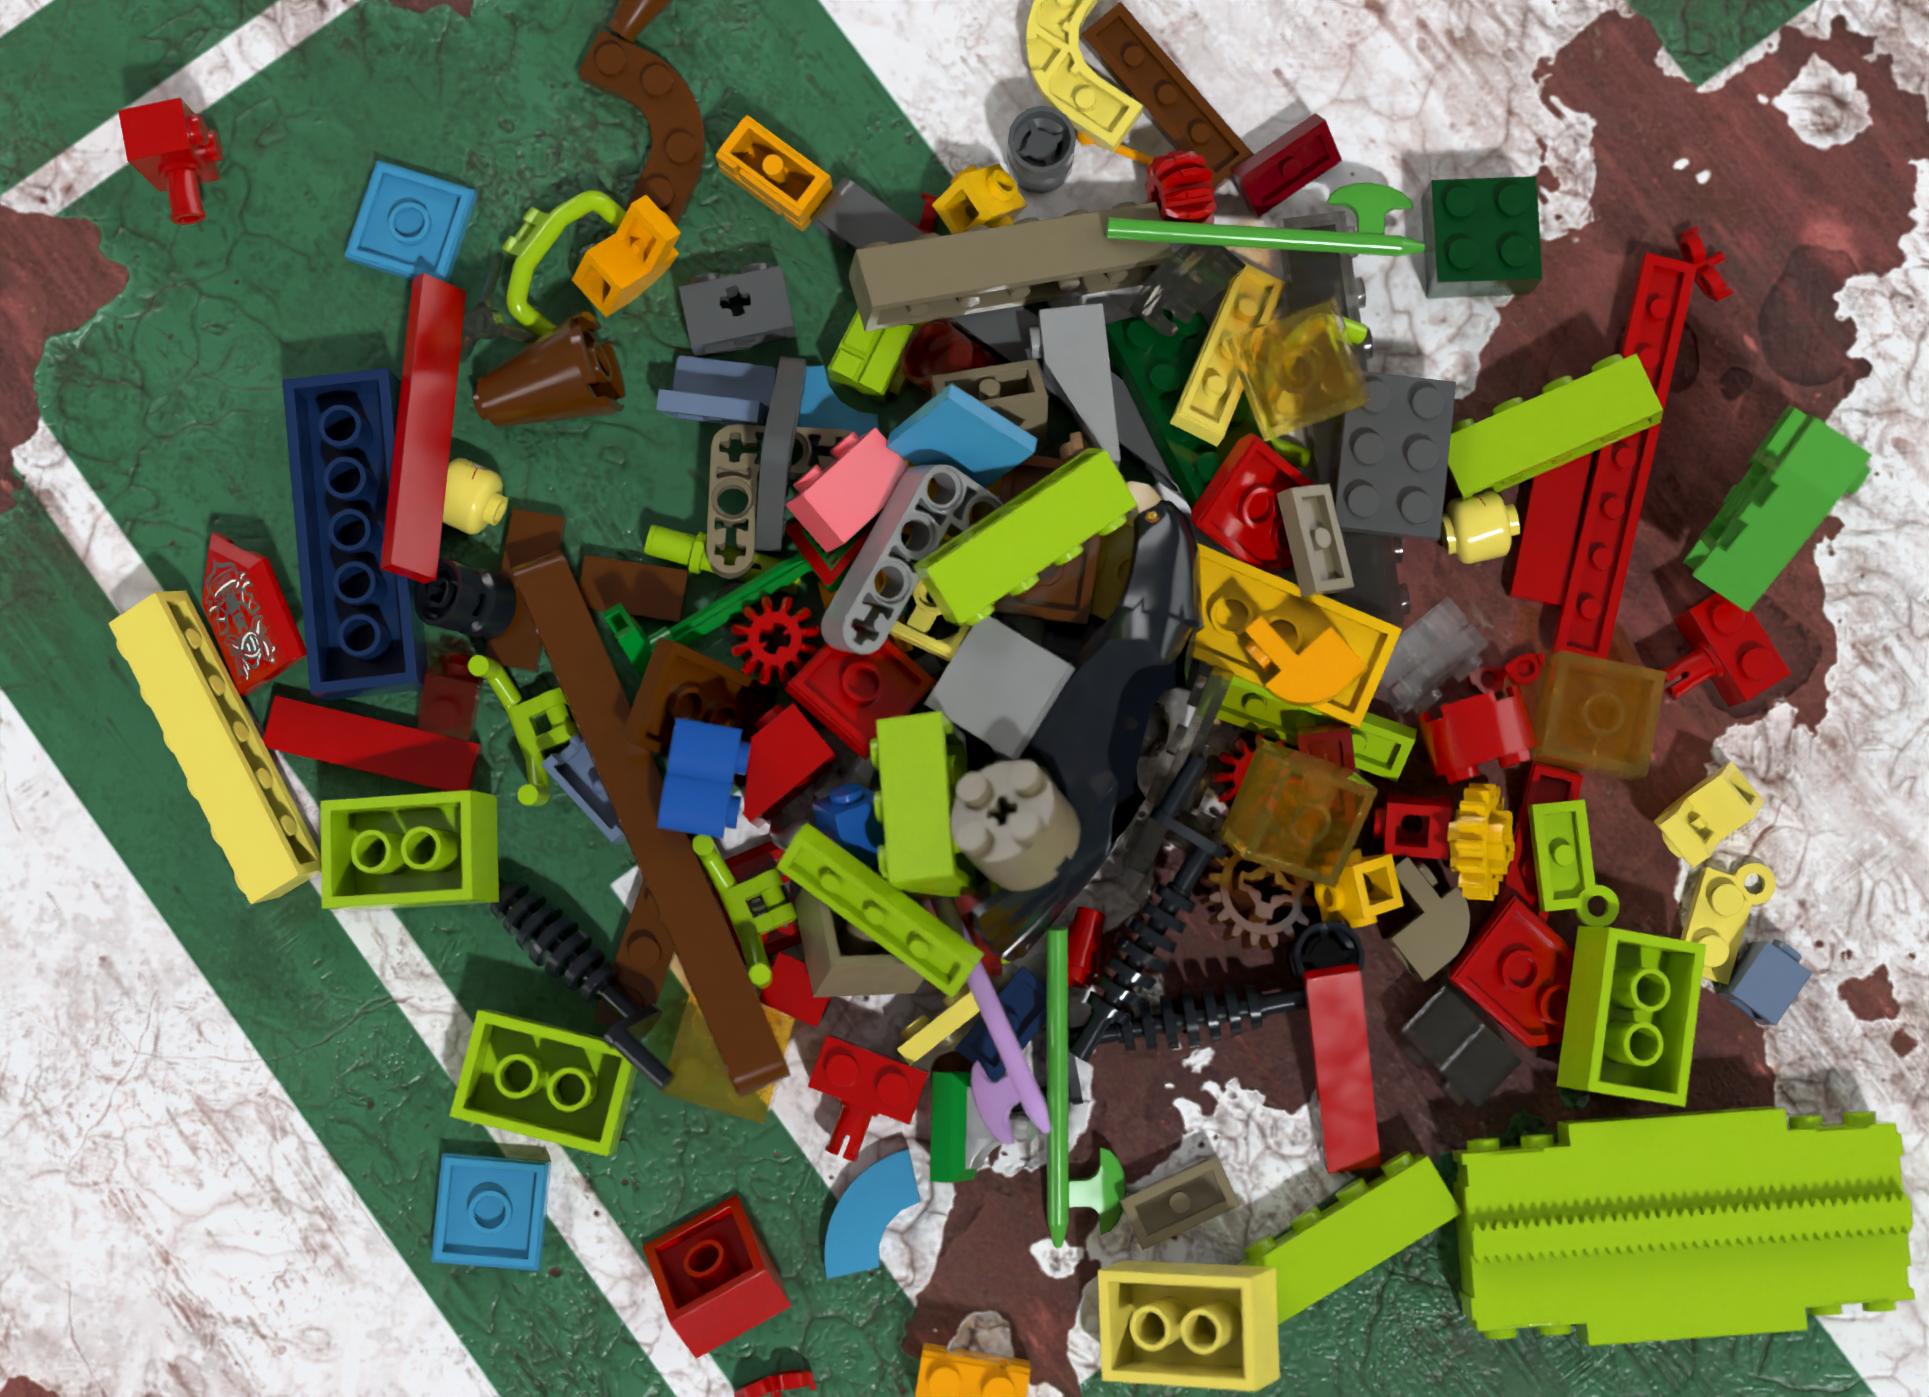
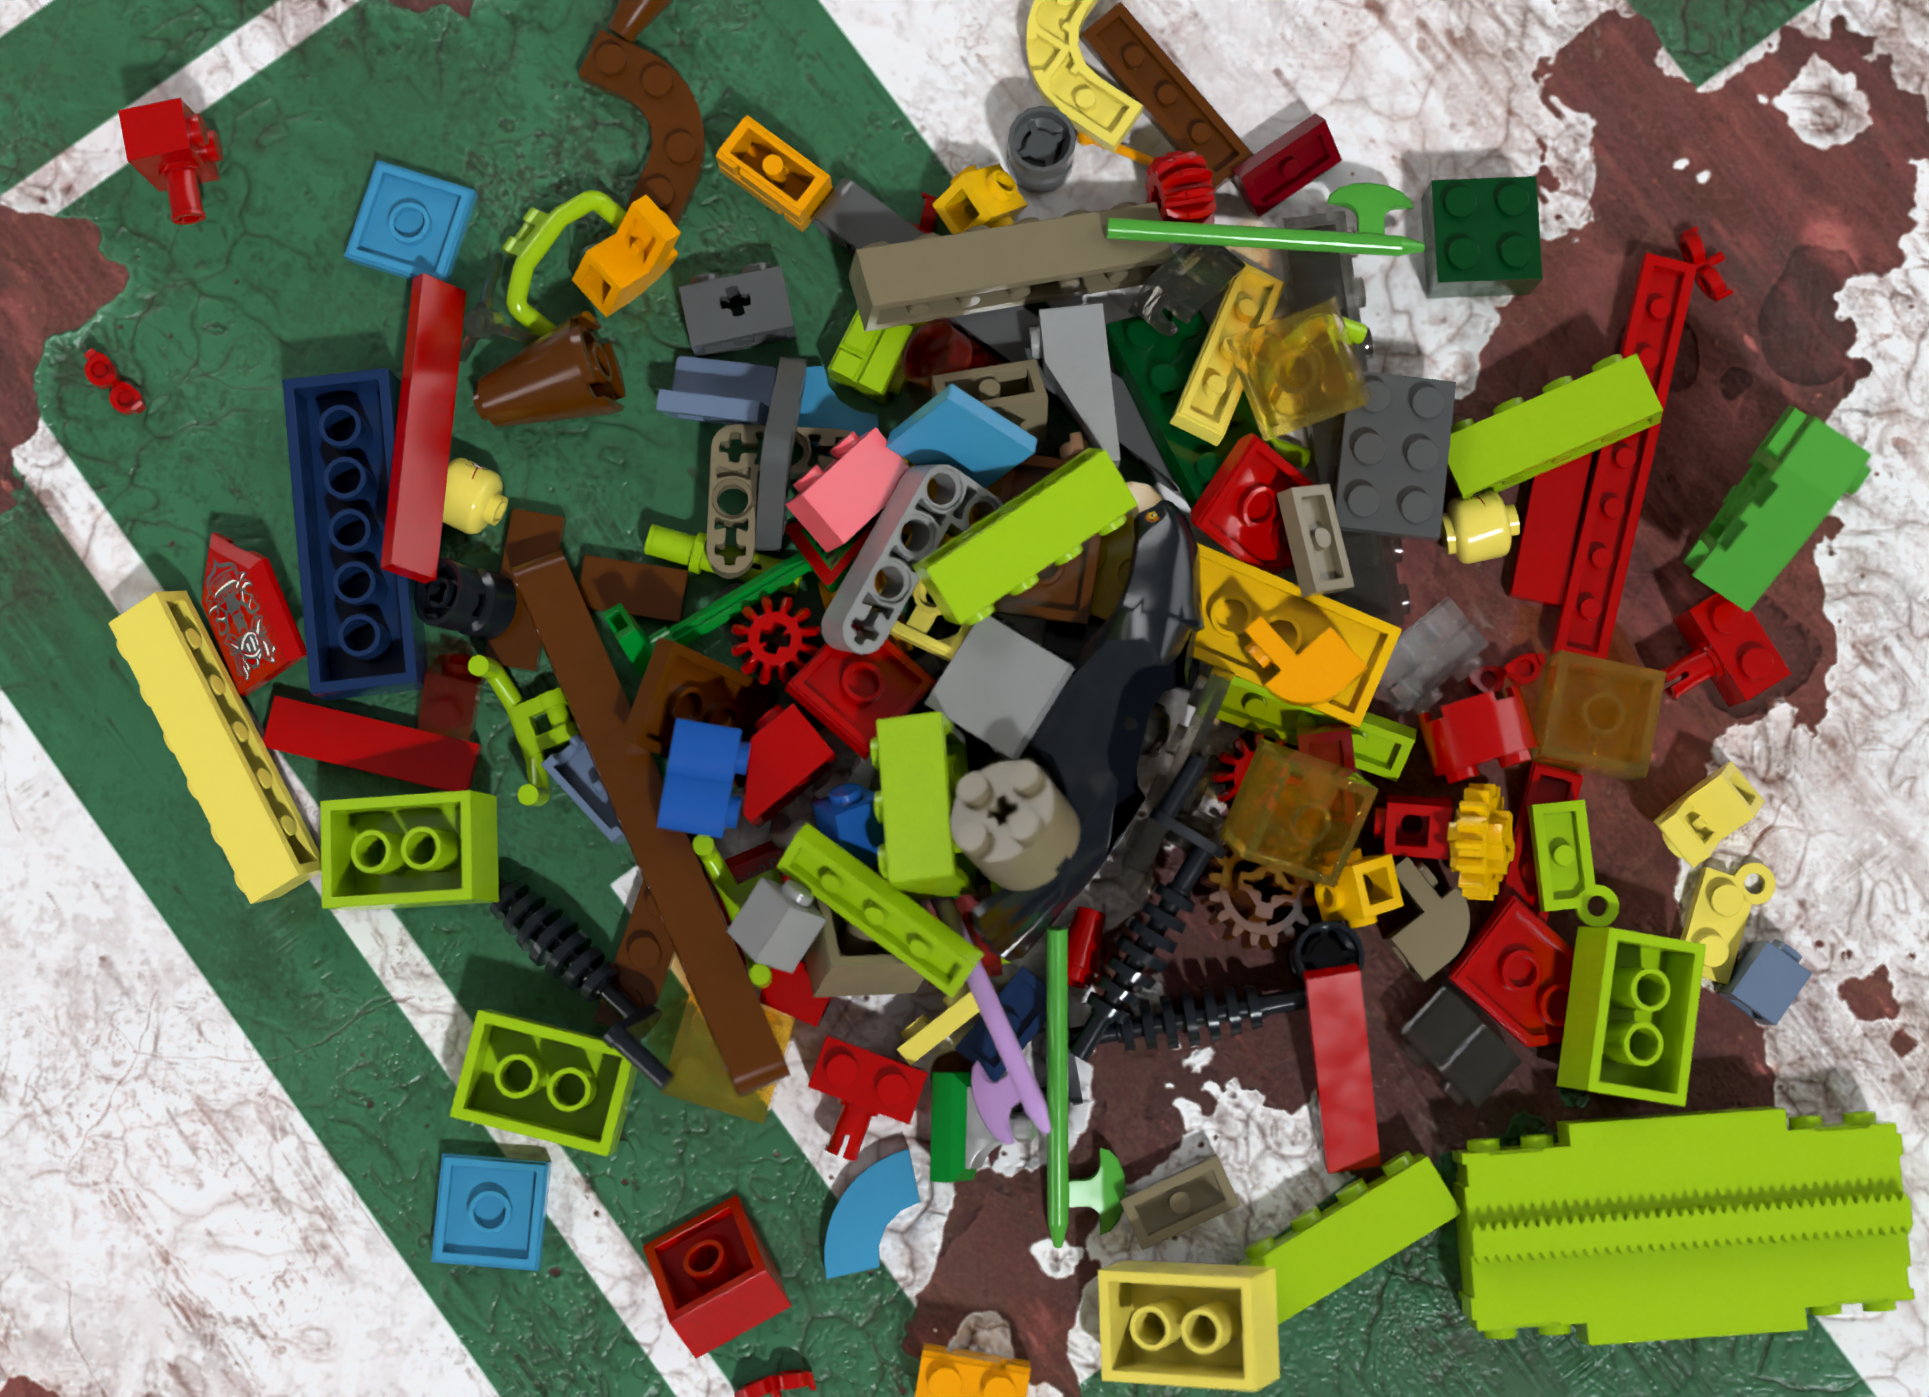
none -> red piece [84,348,147,415]
none -> light grey brick [727,877,827,973]

